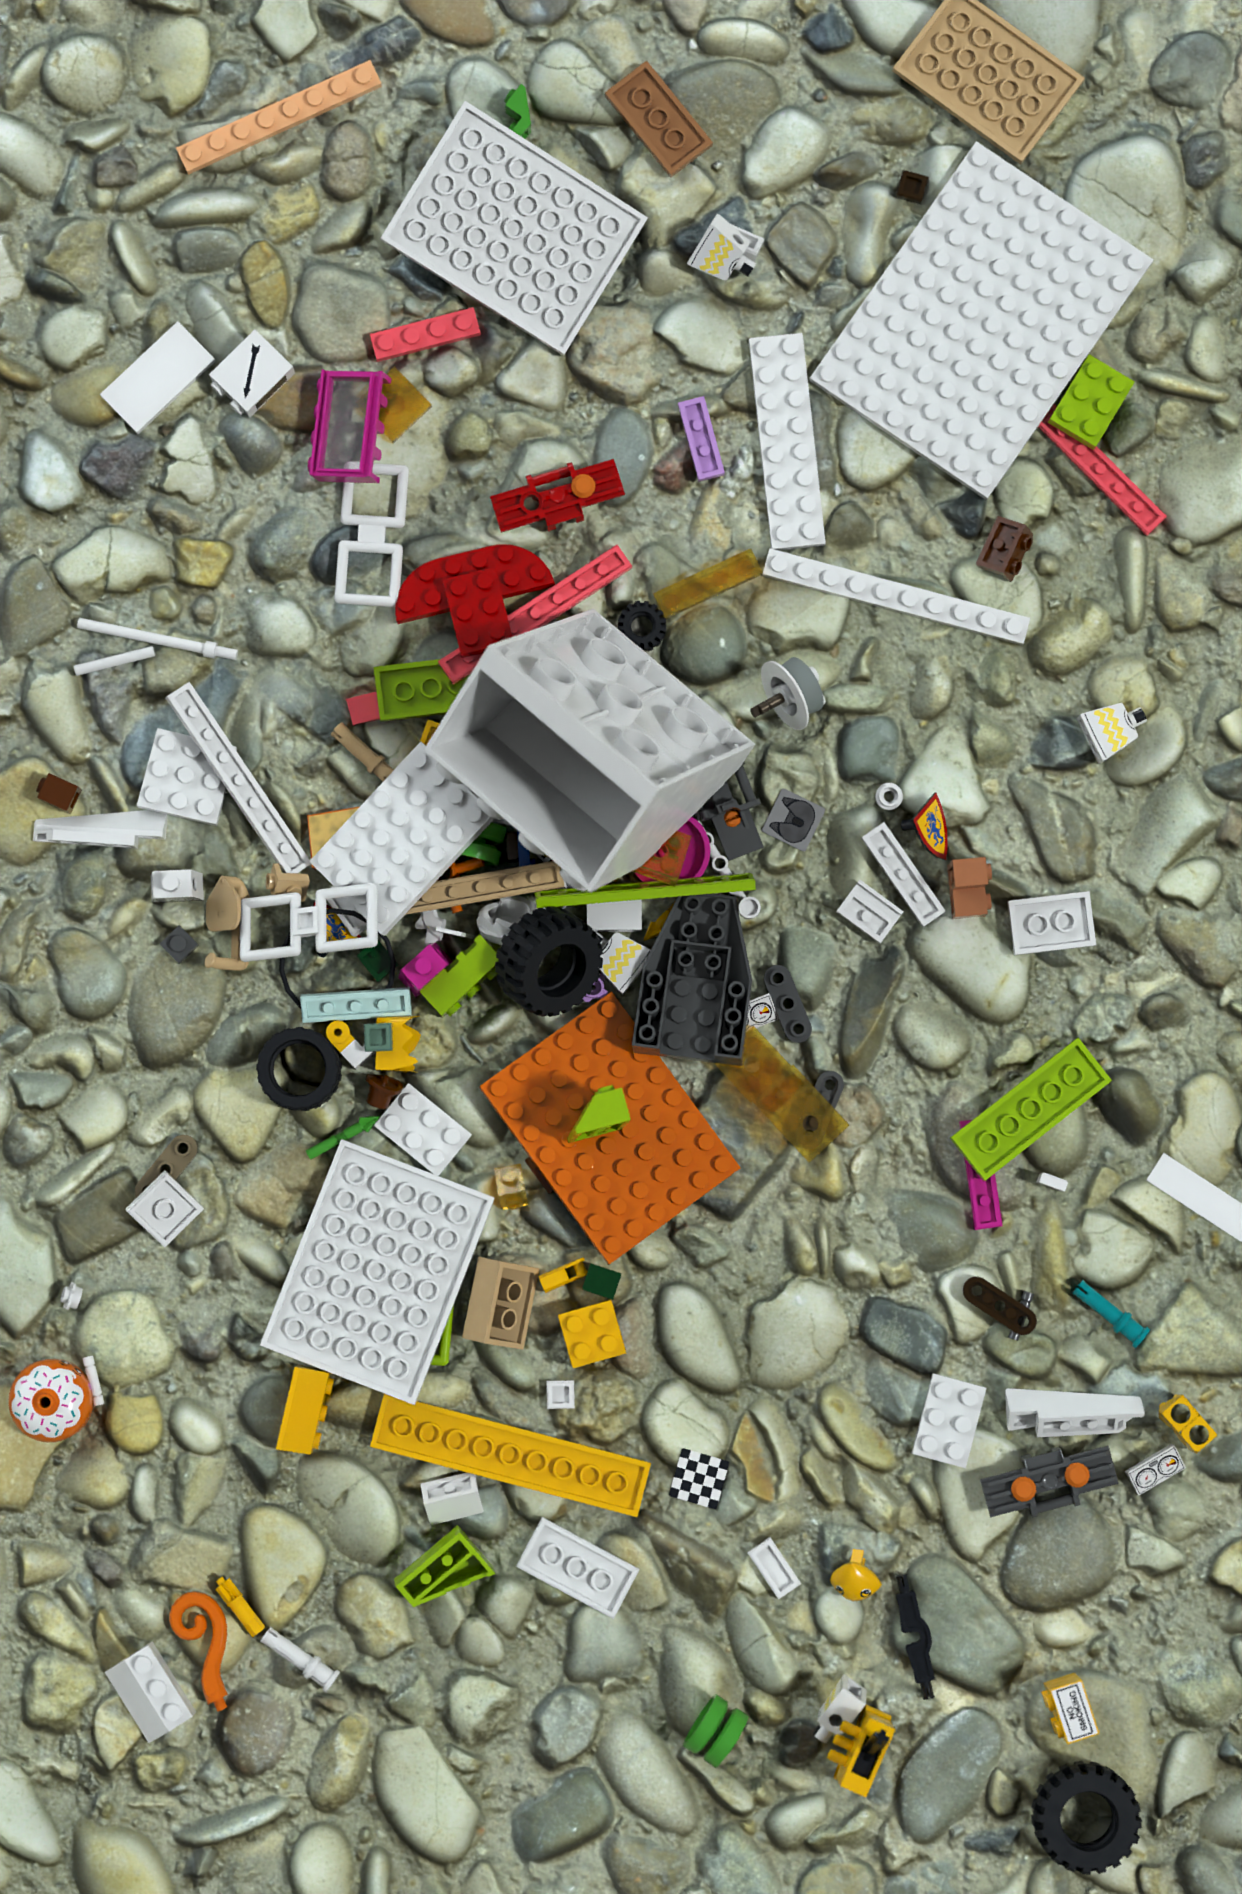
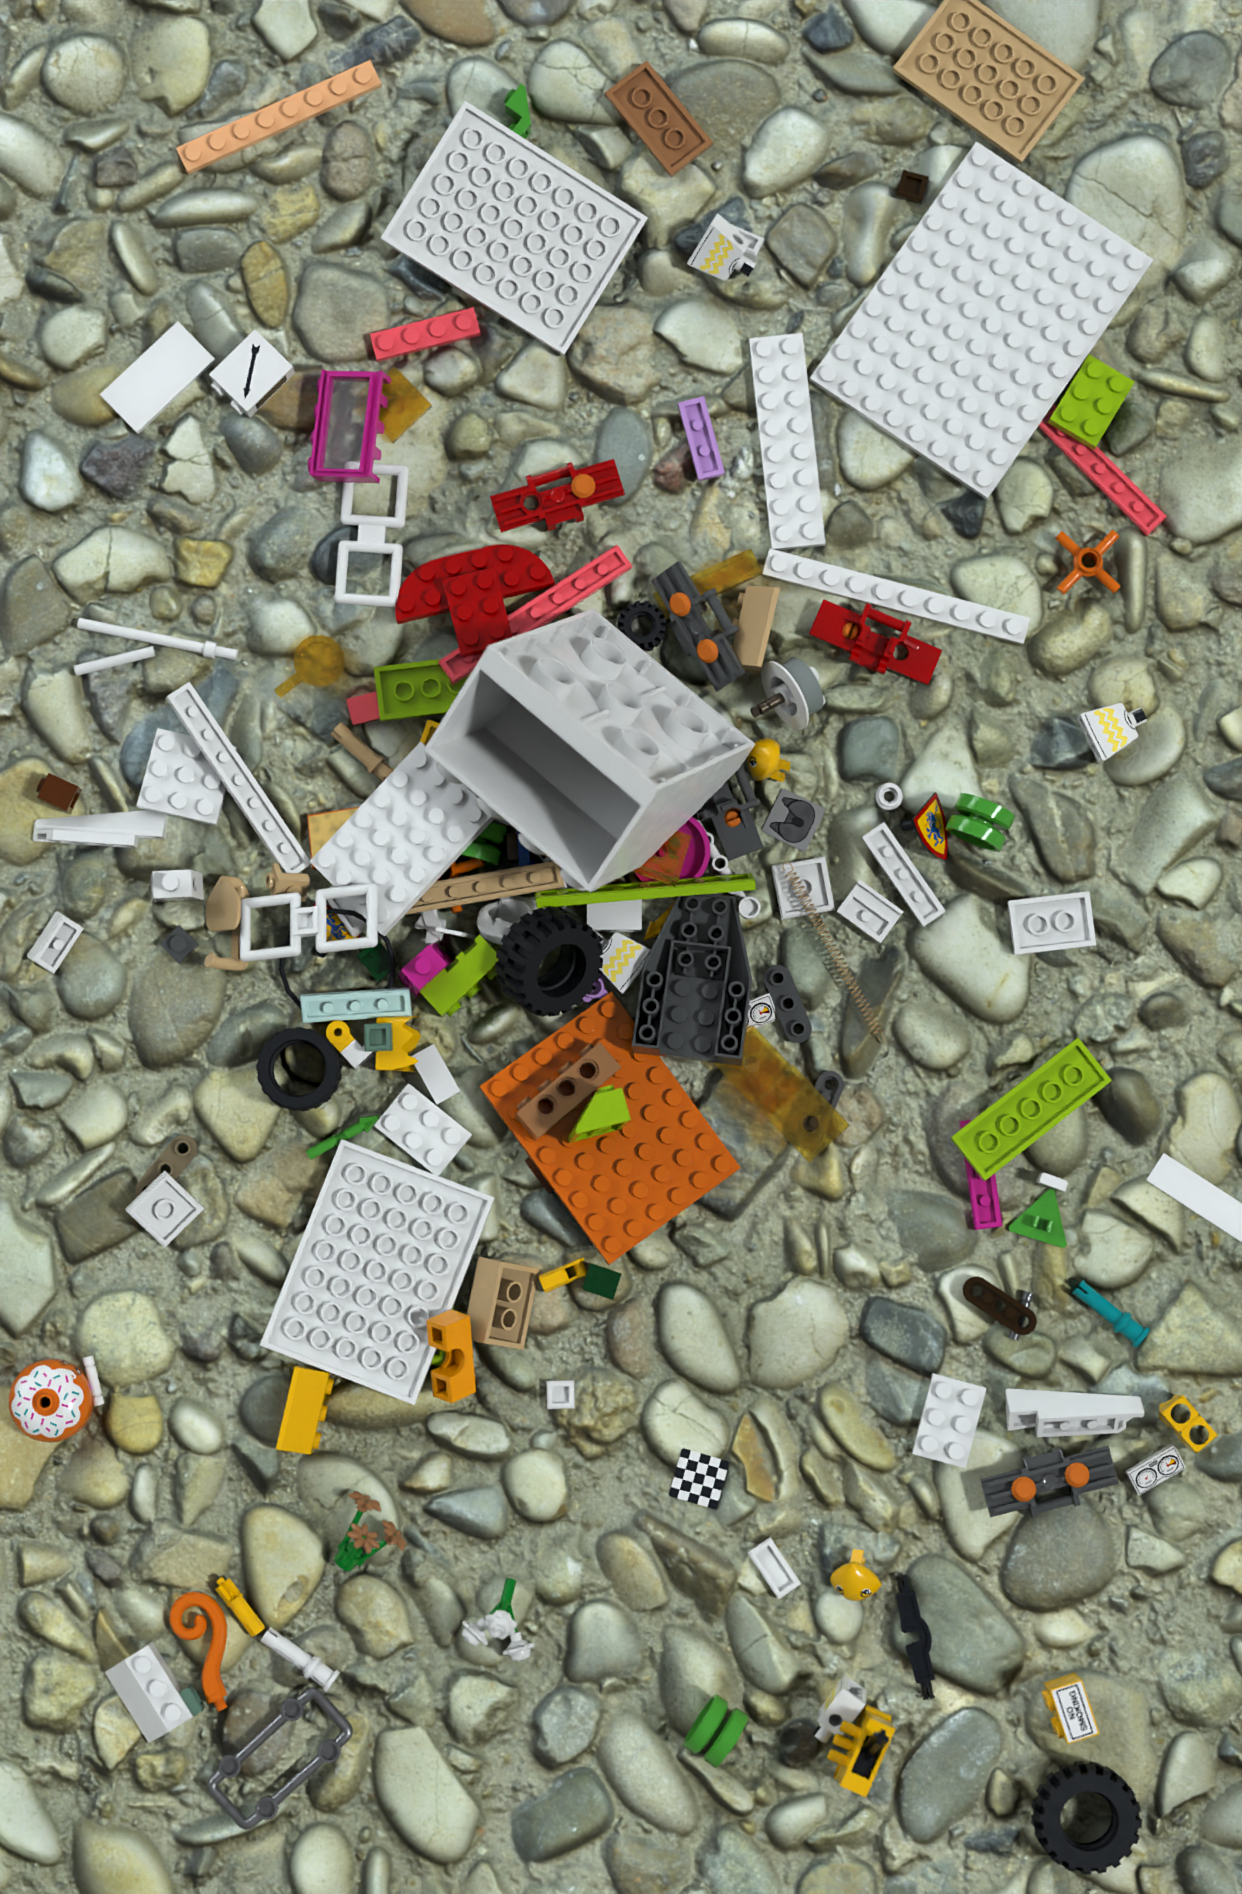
white plate [60,1282,83,1310] -> none
reddish brown piece [365,1074,403,1109] -> none
yellow plate [370,1394,651,1517] -> none
lime wedge [394,1525,495,1607] -> none
white panel [421,1473,484,1525] -> none
clear yellow bracket [494,1163,528,1210] -> none
white tile [516,1517,640,1619] -> none
yellow brick [558,1299,626,1368] -> none
nougat brick [947,857,992,919] -> none
reddish brown bracket [976,516,1033,582] -> none
none -> white slope [27,911,84,974]
none -> sand green tile [179,1684,206,1716]
none -> flat silver bar [207,1687,353,1830]
none -> clear yellow piece [274,635,345,698]
none -> plant [334,1491,407,1572]
none -> white tile [411,1044,461,1105]
none -> light orange arch [426,1309,476,1403]
none -> white plant [462,1578,535,1661]
none -> medium nougat brick [514,1042,621,1141]
none -> dark grey piece [651,561,746,692]
none -> tan slope [730,586,780,676]
none -> yellow piece [747,738,791,782]
none -> white tile [771,857,835,920]
none -> tan piece [783,862,885,1044]
none -> red piece [809,599,942,685]
none -> bright green wheel [945,793,1015,852]
none -> bright green piece [1008,1189,1067,1248]
none -> orange bar [1055,530,1121,595]

